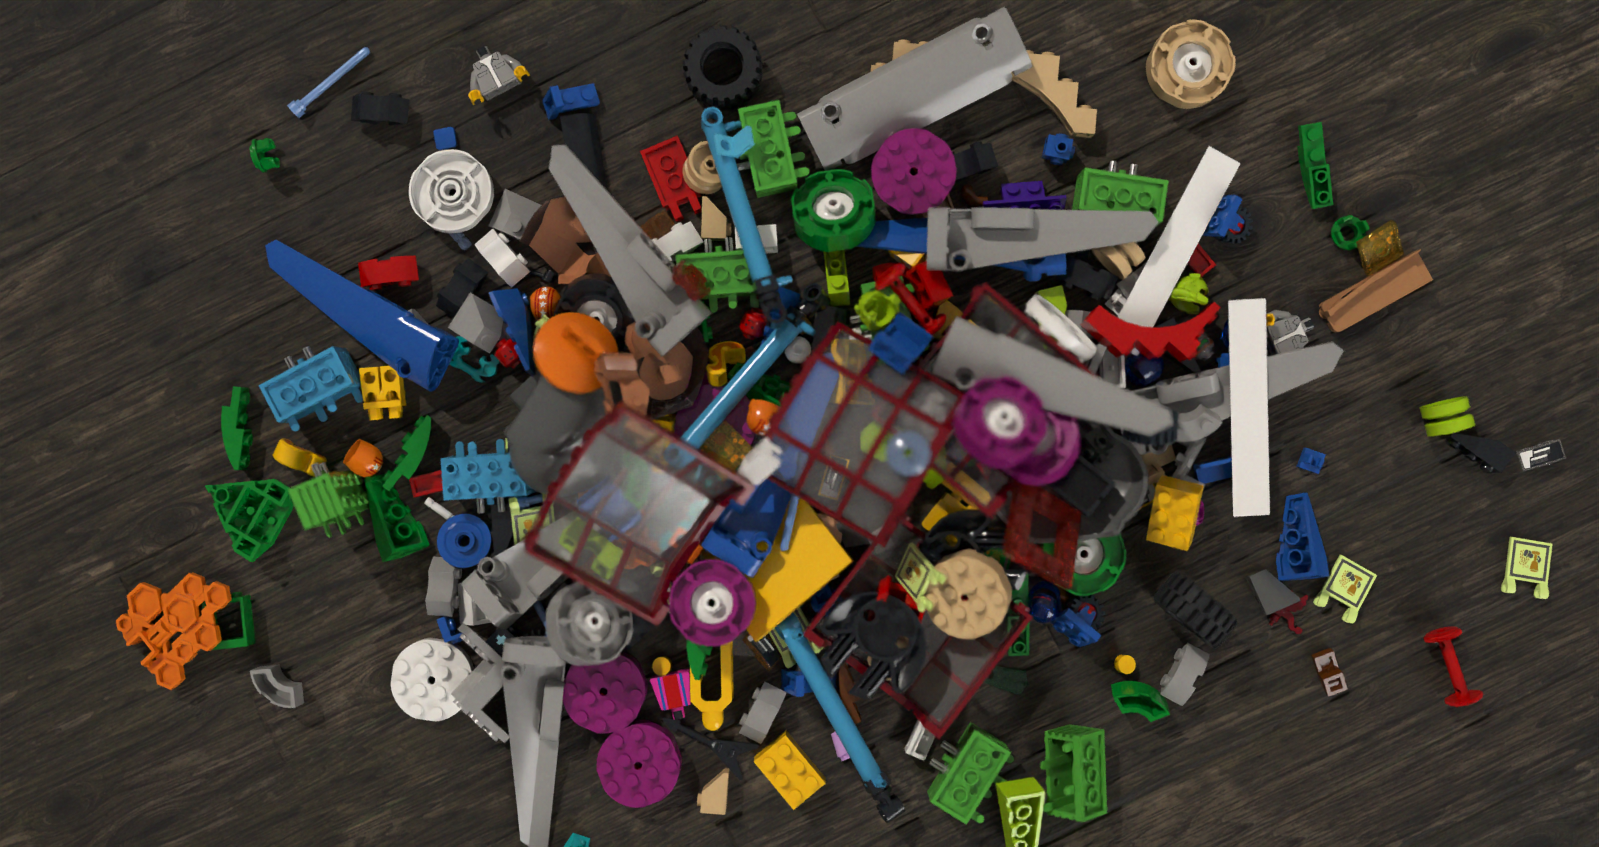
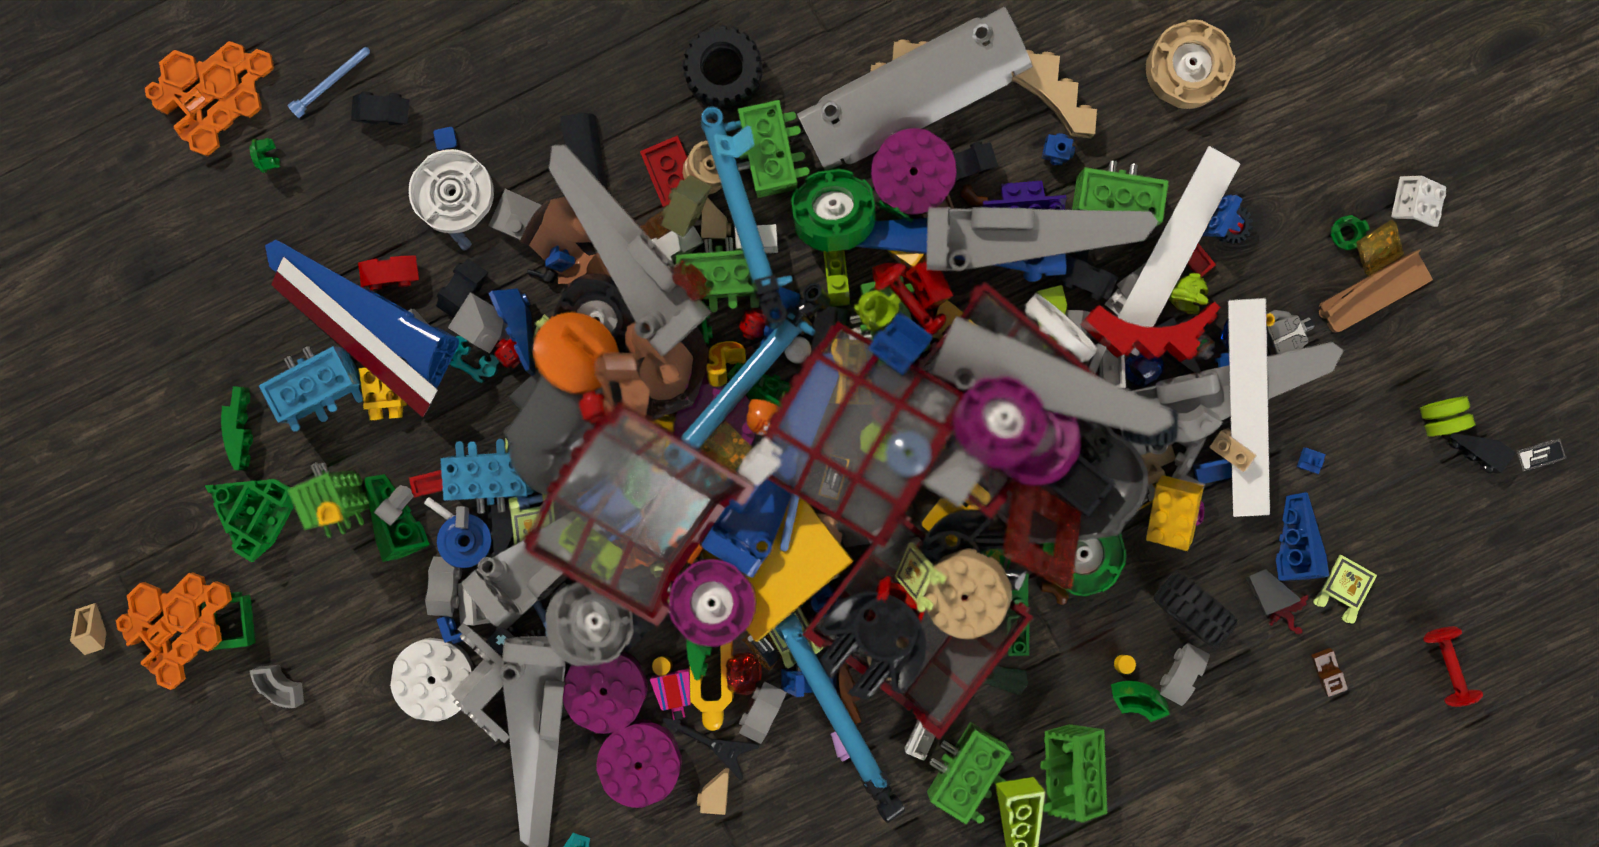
yellow animal [273,438,327,477] -> none
orange helmet [343,439,383,477] -> none
green slope [381,414,431,491] -> none
light grey torso [468,46,530,105] -> none
white brick [475,229,530,288] -> none
orange helmet [530,286,561,321] -> none
blue bracket [542,83,600,120] -> none
yellow brick [754,730,826,810] -> none
clear blue helmet [1028,581,1061,624] -> none
blue plate [1048,595,1105,647] -> none
tan wheel [1091,242,1146,280] -> none
green slope [1297,122,1333,209] -> none
yellowish green flag [1501,537,1552,599] -> none
none -> tan slope [70,603,106,655]
none -> orange piece [145,41,274,156]
none -> sticker [271,257,437,417]
none -> yellow tile [317,502,343,526]
none -> light grey piece [374,485,413,526]
none -> light grey tile [455,506,469,529]
none -> blue tile [545,246,575,272]
none -> red head [578,391,609,425]
none -> olive brick [661,175,712,237]
none -> clear red plate [726,653,762,695]
none -> green piece [874,200,913,223]
none -> light grey slope [922,450,986,507]
none -> tan bracket [1209,428,1256,472]
none -> white bracket [1391,176,1446,227]

